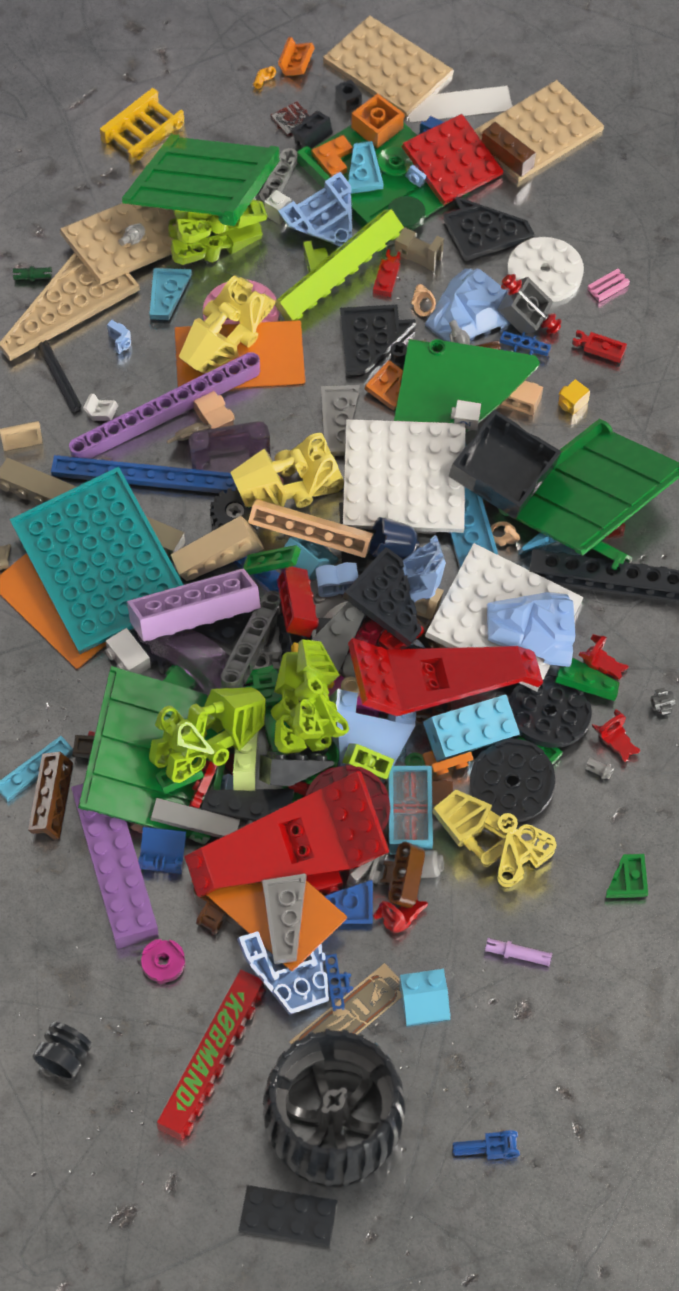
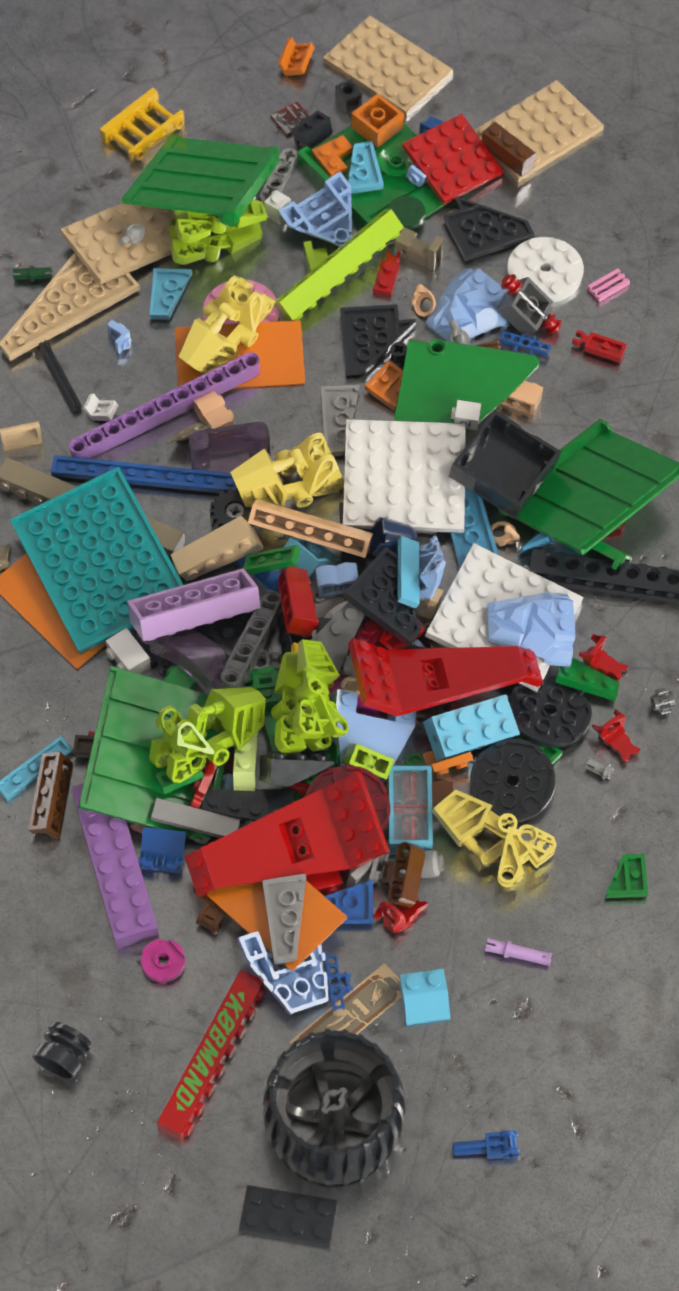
light orange arm [253,66,276,89] -> none
white sticker [408,86,512,122] -> none
yellow brick [558,379,590,415] -> none
none -> medium azure tile [398,536,419,608]

